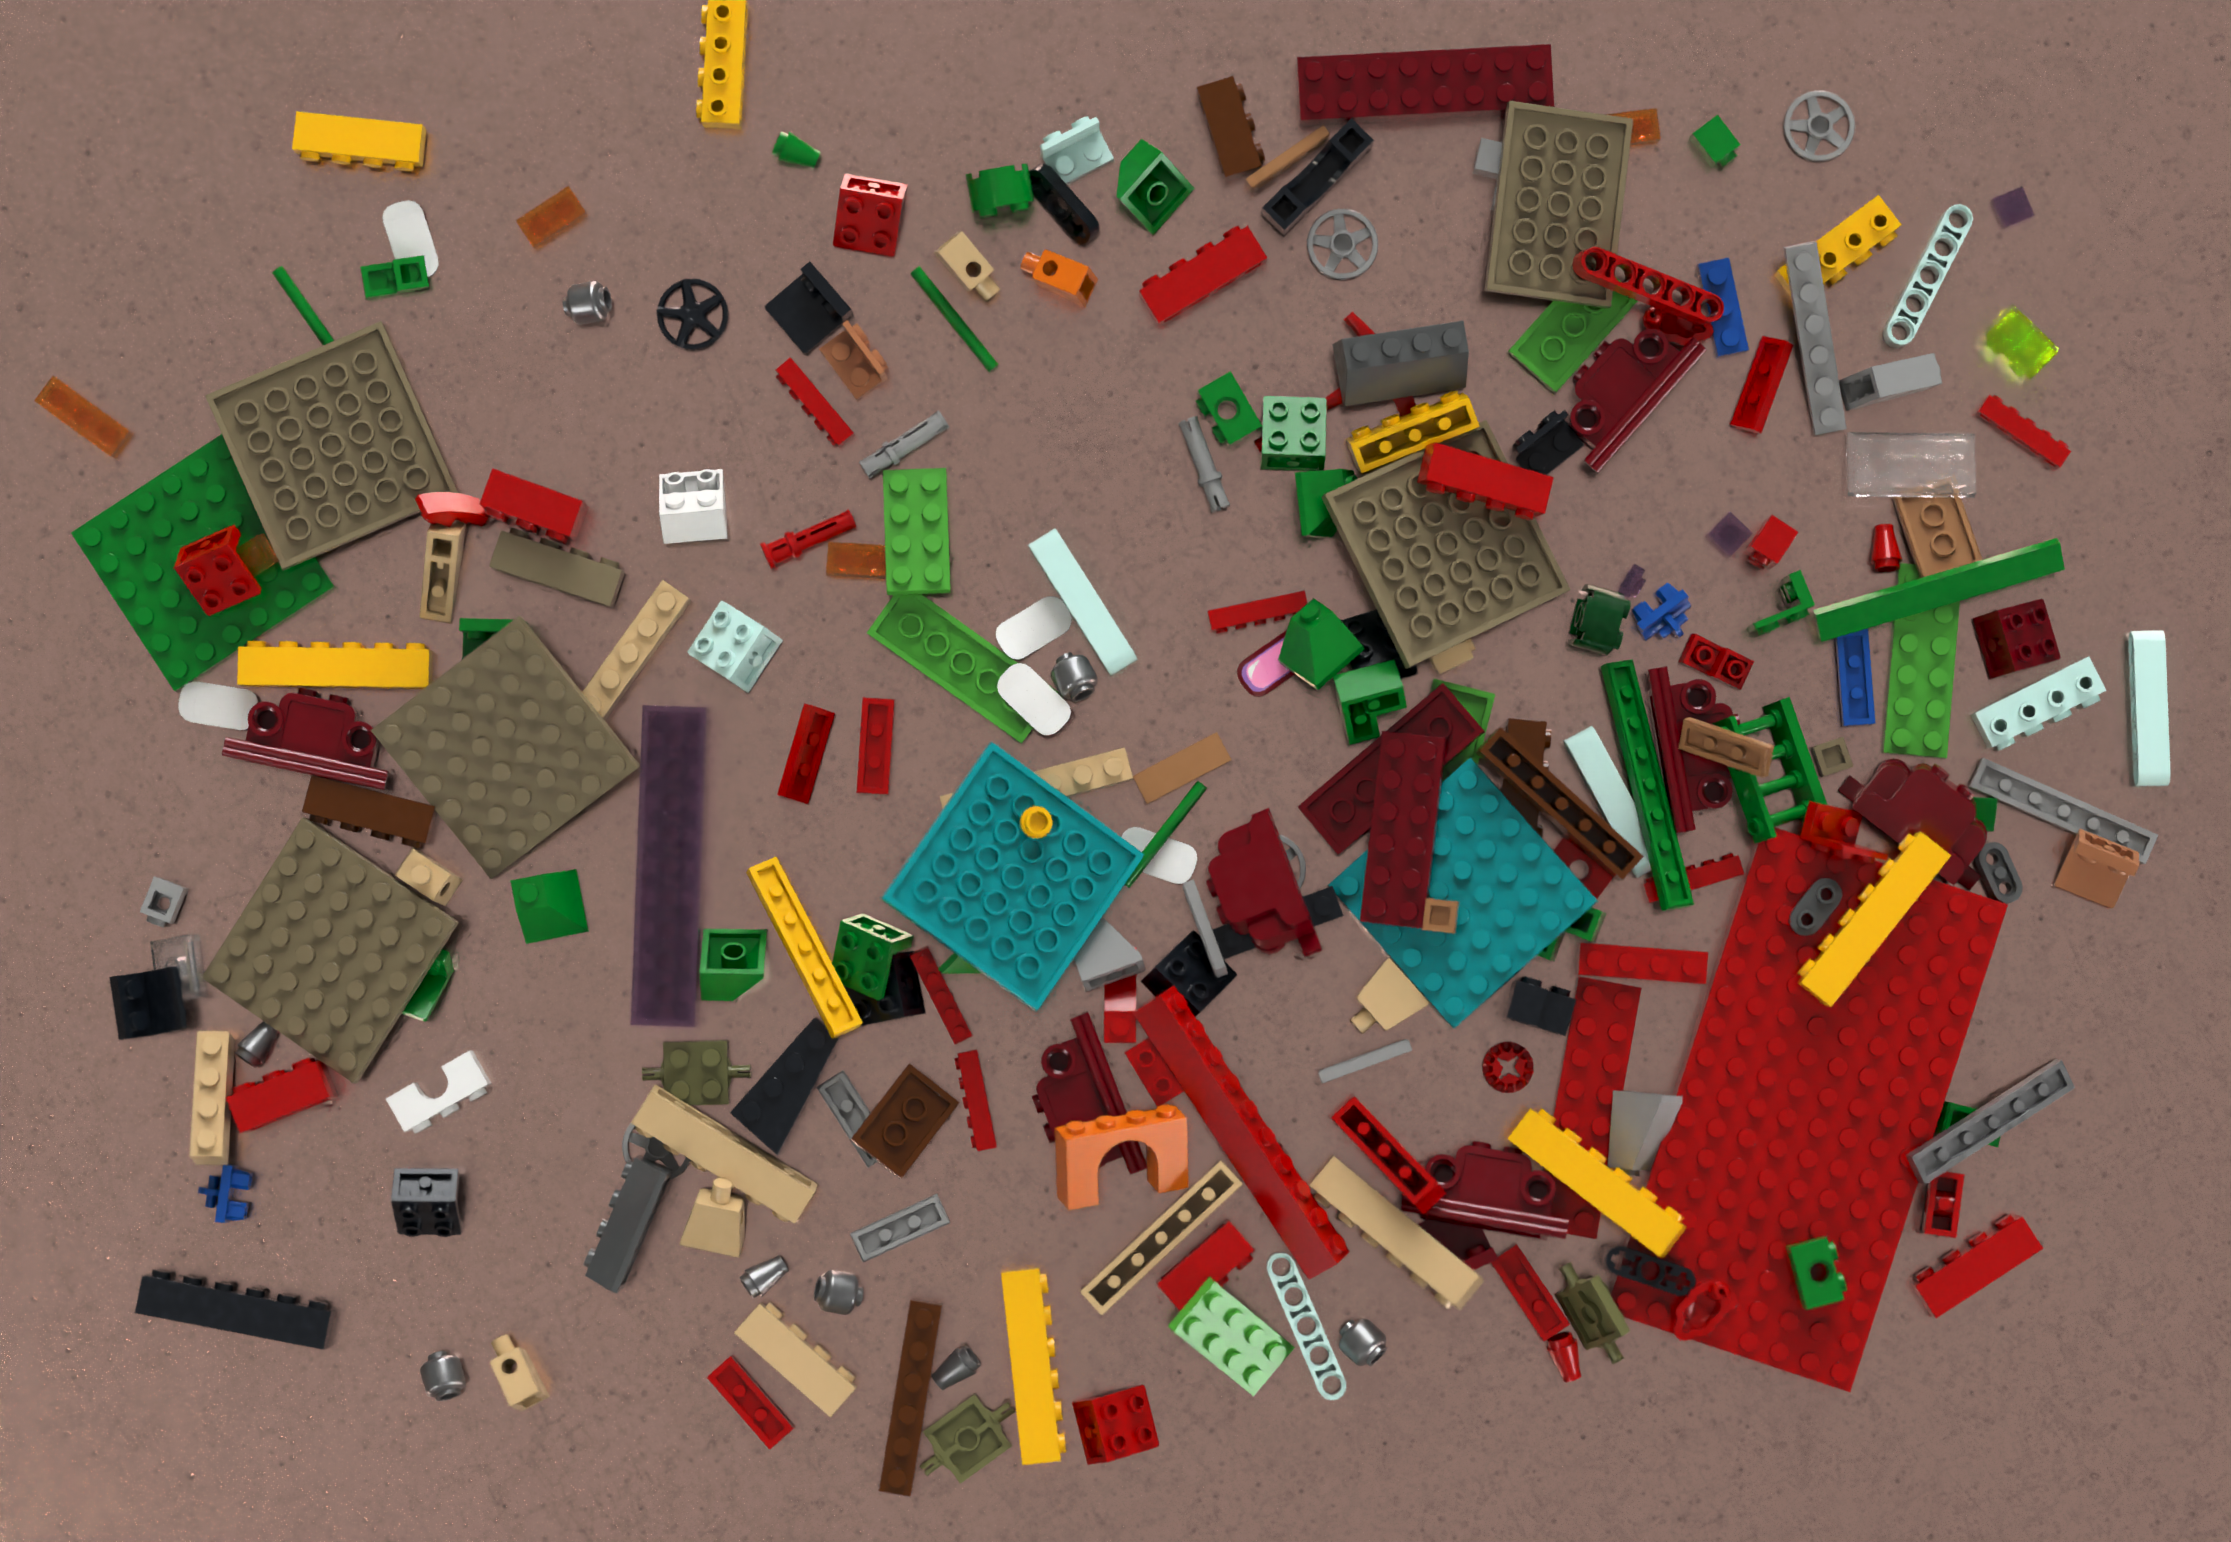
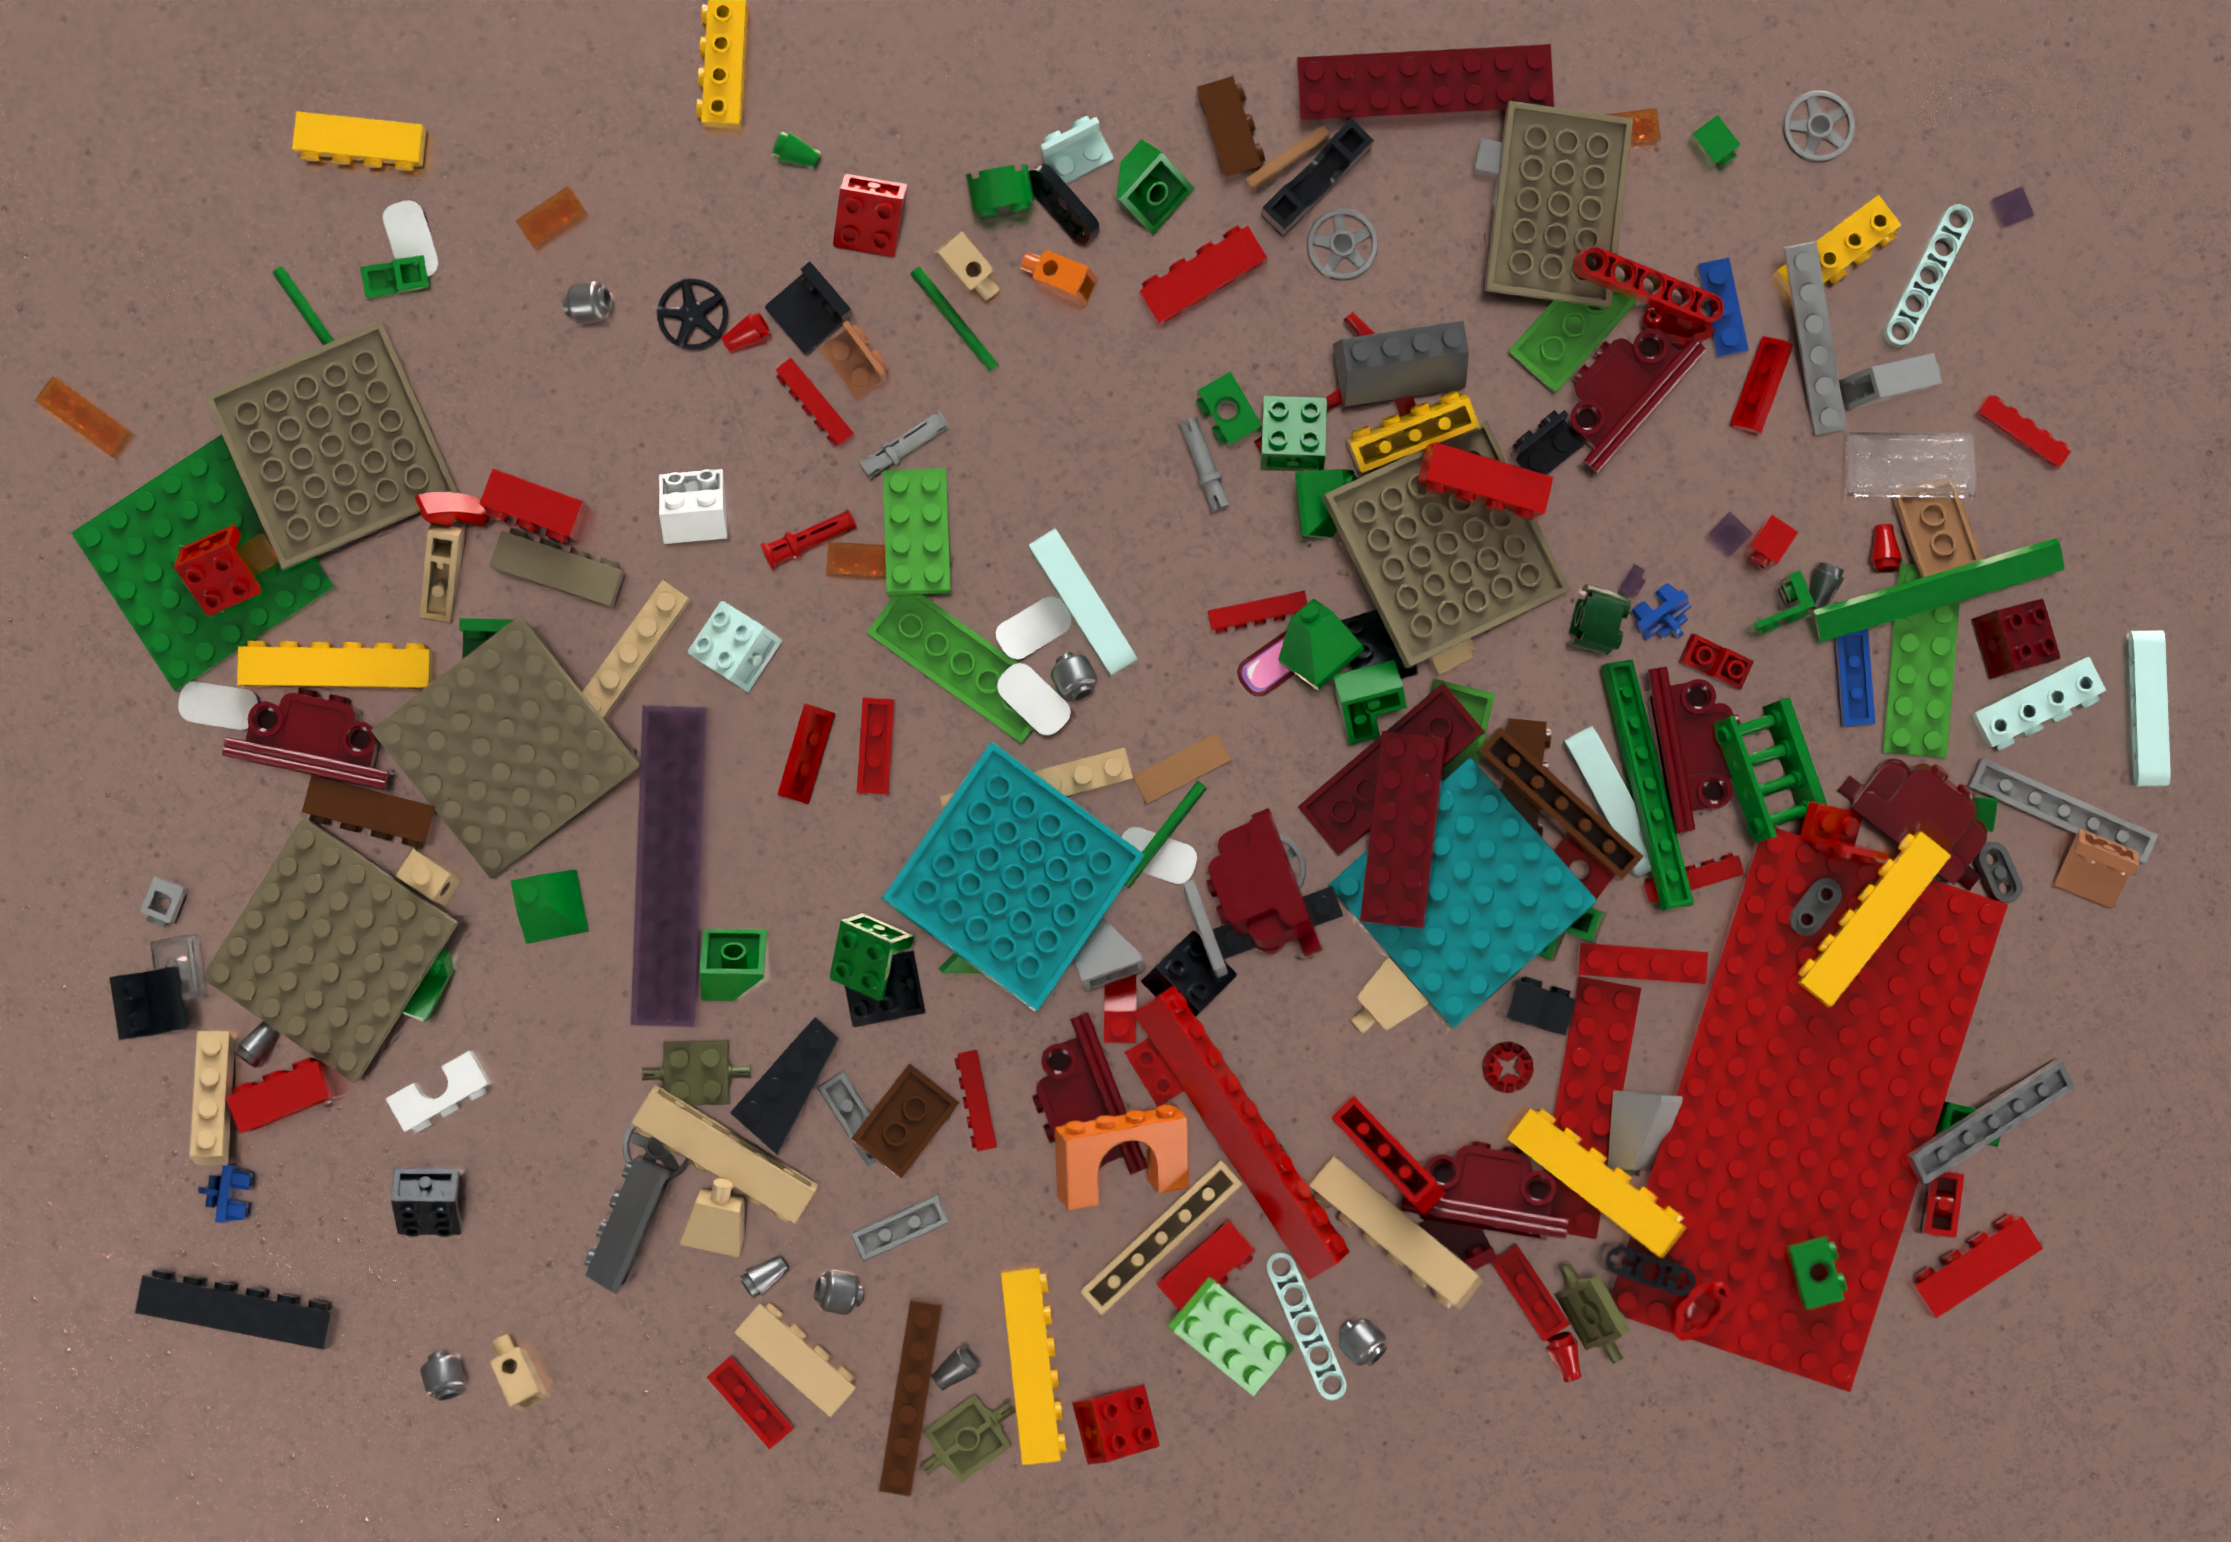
yellow plate [746,857,863,1039] -> none
red piece [910,946,973,1045] -> none
yellow plate [1020,806,1052,839] -> none
light grey tile [1318,1039,1412,1083] -> none
medium nougat plate [1422,898,1459,934] -> none
medium nougat tile [1678,717,1774,778] -> none
dark tan plate [1812,737,1854,777] -> none
clear neon green brick [1985,304,2058,380] -> none
none -> red cone [721,312,771,353]
none -> flat silver cone [1810,561,1844,608]

